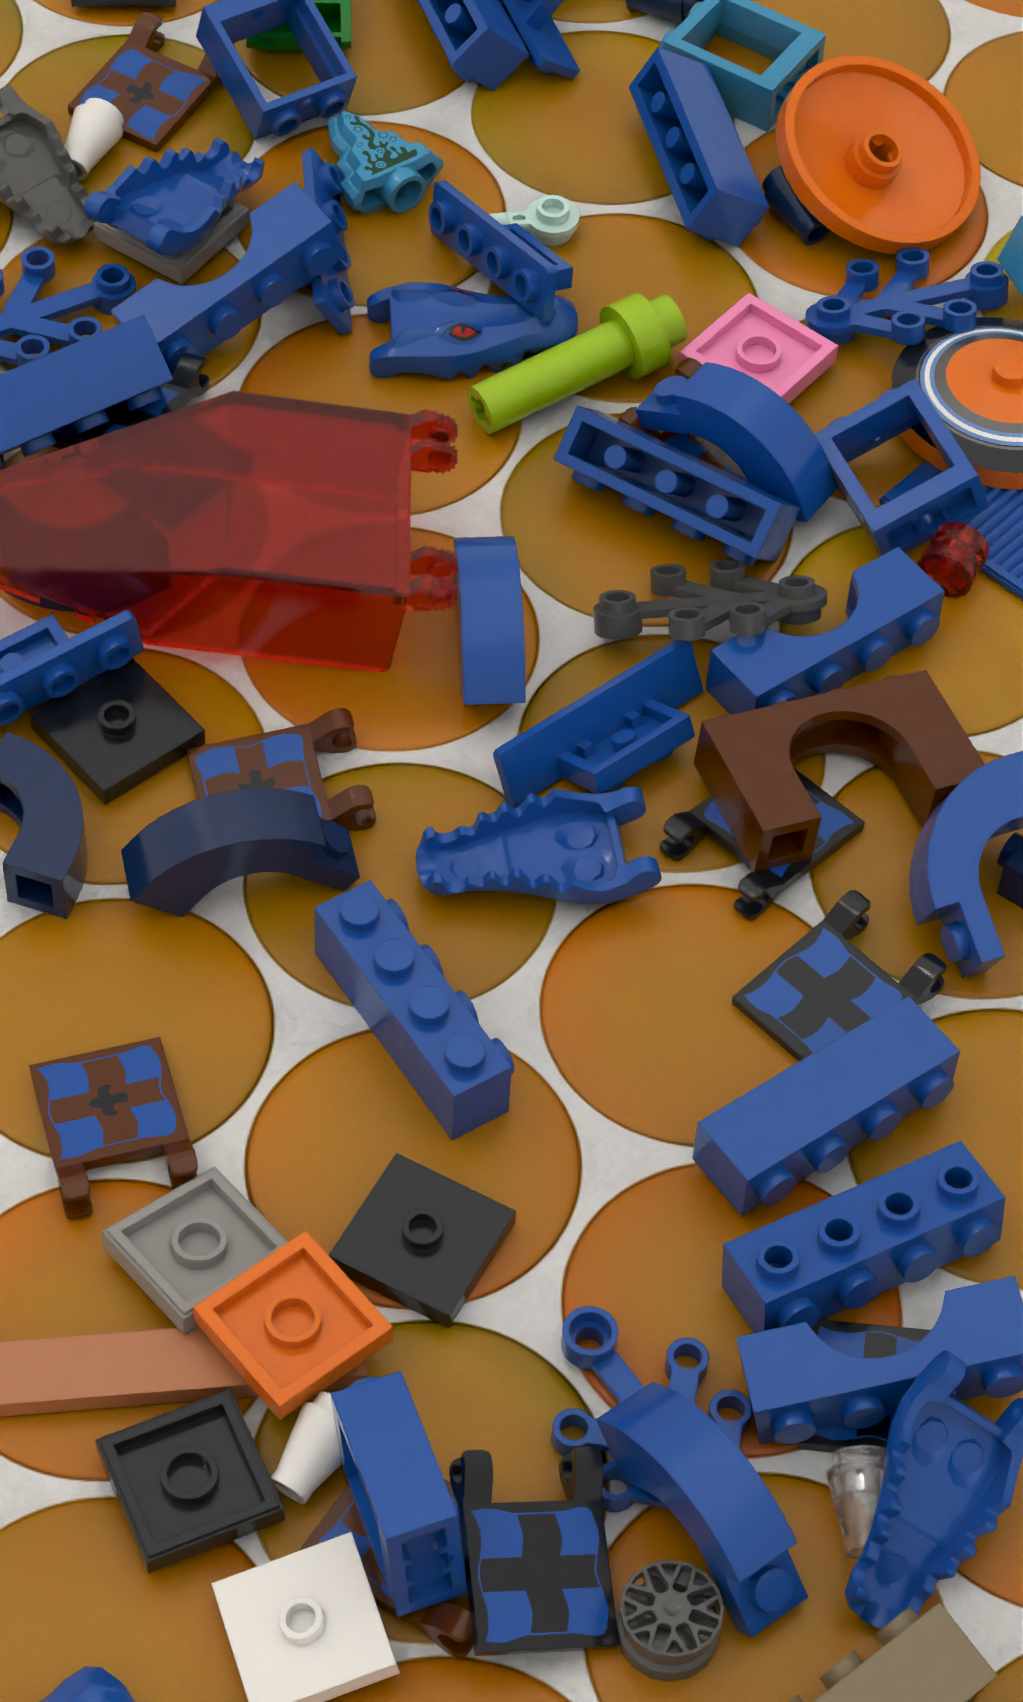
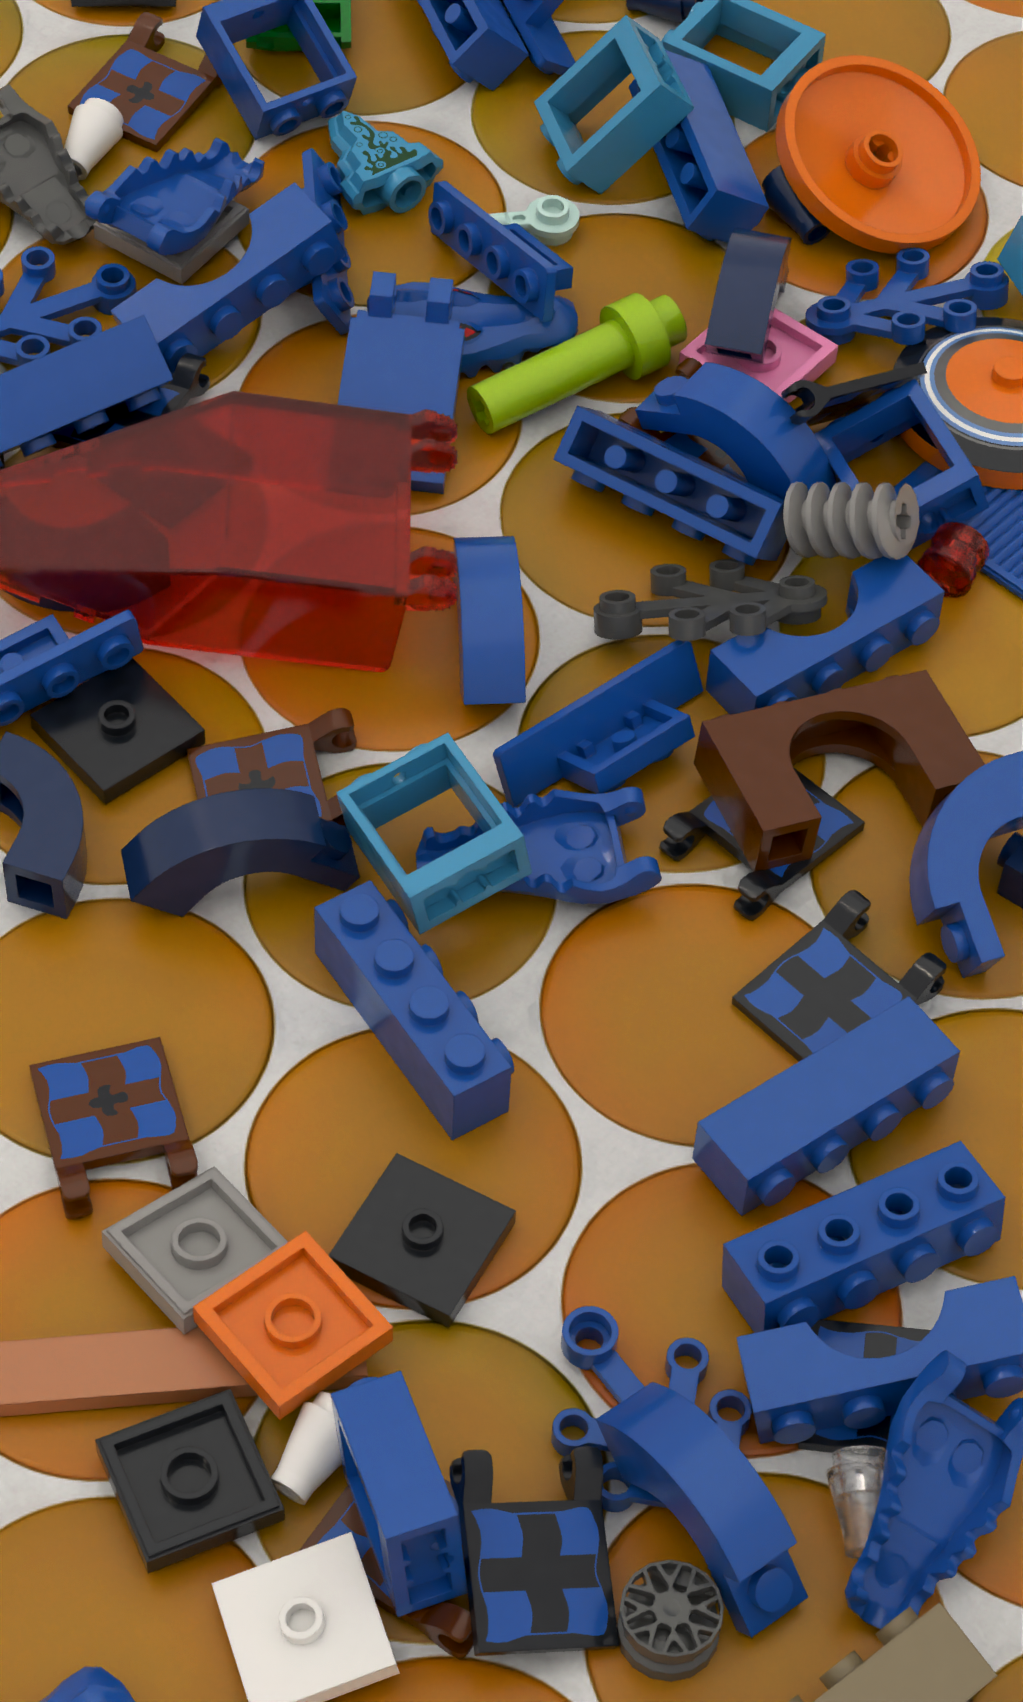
none -> blue tile [327,271,465,494]
none -> dark azure window [336,732,532,934]
none -> dark azure window [534,15,694,194]
none -> dark blue arch [705,228,792,363]
none -> black flag [781,362,927,426]
none -> light grey piece [783,482,920,560]

